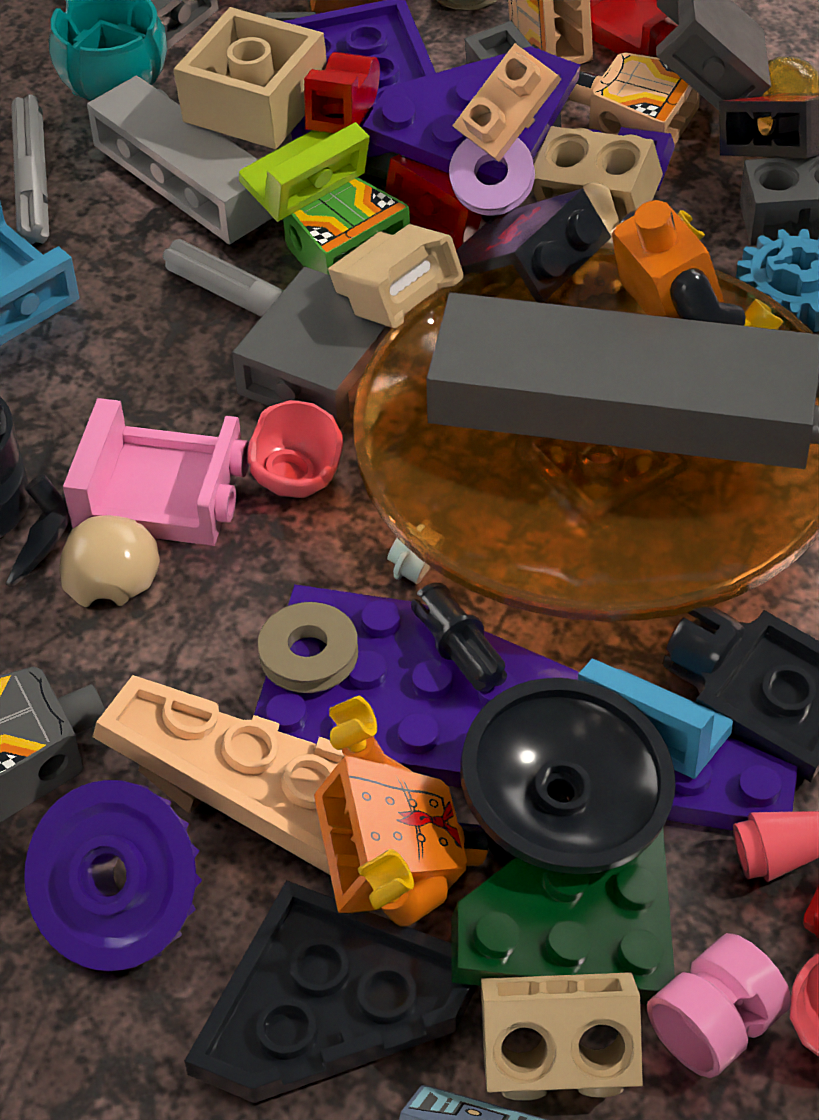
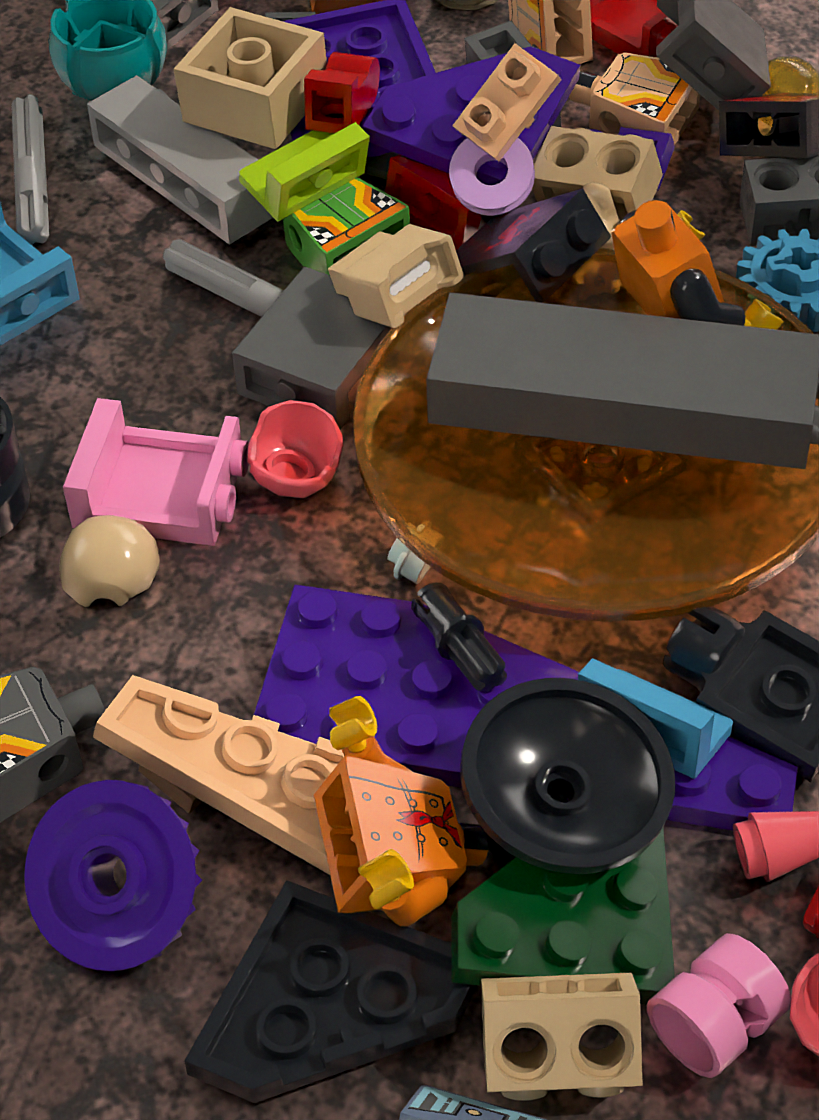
black bar [6,474,70,588] -> none
dark tan piece [258,602,358,693] -> none

